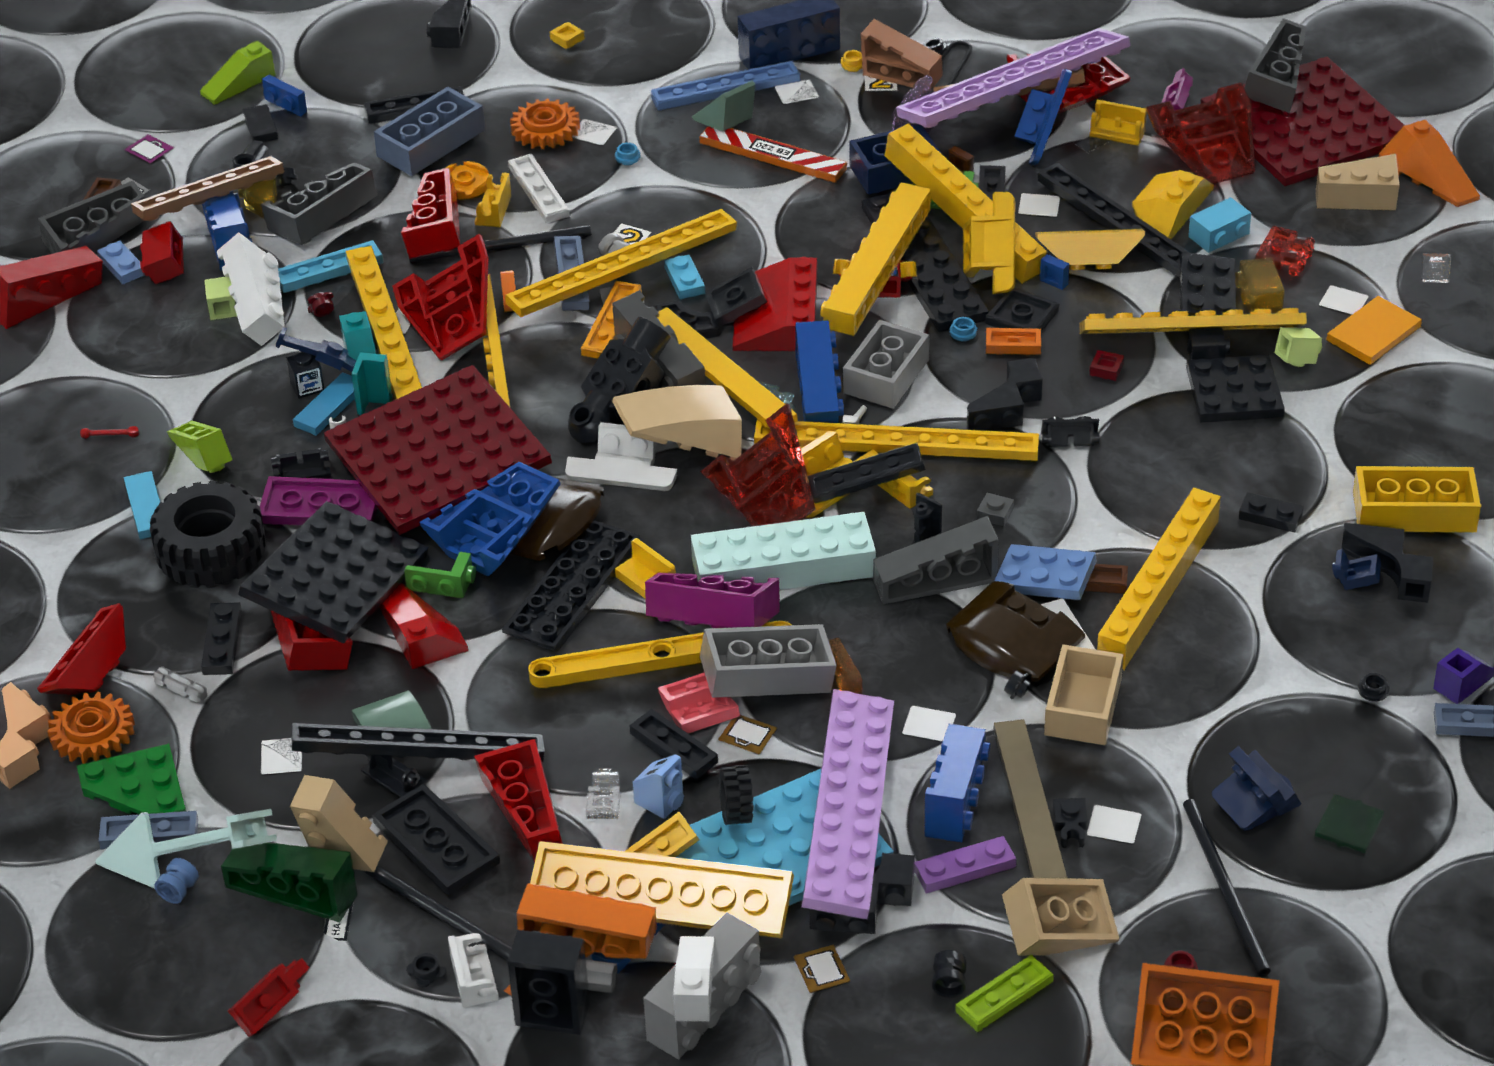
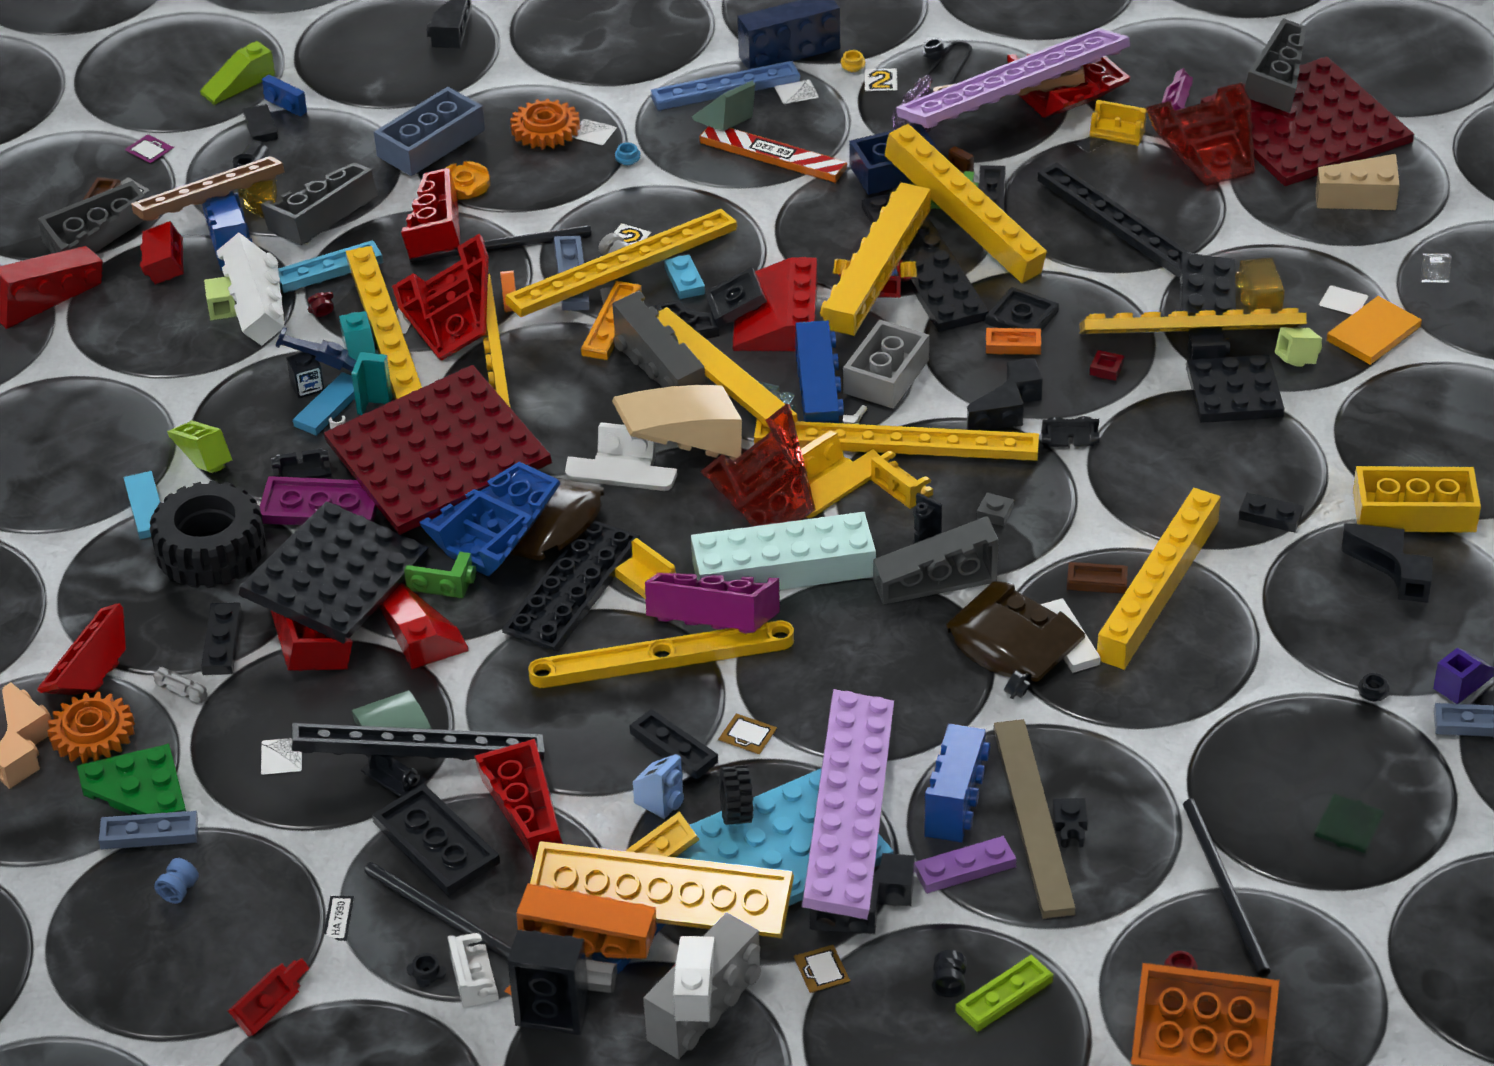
red hinge [80,426,139,439] -> none
light aqua piece [96,809,277,889] -> none
light blue plate [97,241,144,284] -> none
dark green wedge [221,842,358,923] -> none
black plate [272,168,297,185] -> none
tan wedge [290,775,388,872] -> none
black tile [364,86,465,124] -> none
yellow hinge [475,173,511,227] -> none
white tile [508,154,570,224] -> none
yellow plate [550,22,584,49] -> none
black brick [568,317,671,443] -> none
clear plate [586,768,621,819] -> none
coral slope [658,673,740,734] -> none
light grey brick [700,624,837,698] -> none
black tile [807,443,926,504] -> none
clear orange plate [828,637,862,694] -> none
nougat wedge [861,19,942,92] -> none
white sticker [902,706,956,741] -> none
dark azure plate [950,317,977,342] -> none
yellow plate [963,192,1015,295] -> none
medium blue plate [994,544,1097,600] -> none
tan slope [1002,878,1120,956] -> none
blue plate [1015,69,1072,166] -> none
white sticker [1018,193,1060,217] -> none
yellow wedge [1035,229,1145,270] -> none
blue plate [1040,254,1069,290] -> none
tan piece [1044,644,1123,746] -> none
white sticker [1087,805,1141,844] -> none
yellow wedge [1132,170,1214,239] -> none
medium azure brick [1188,197,1251,253] -> none
dark blue piece [1212,745,1302,831] -> none
clear red plate [1255,225,1315,276] -> none
dark blue bracket [1332,549,1381,590] -> none
orange wedge [1378,119,1480,207] -> none

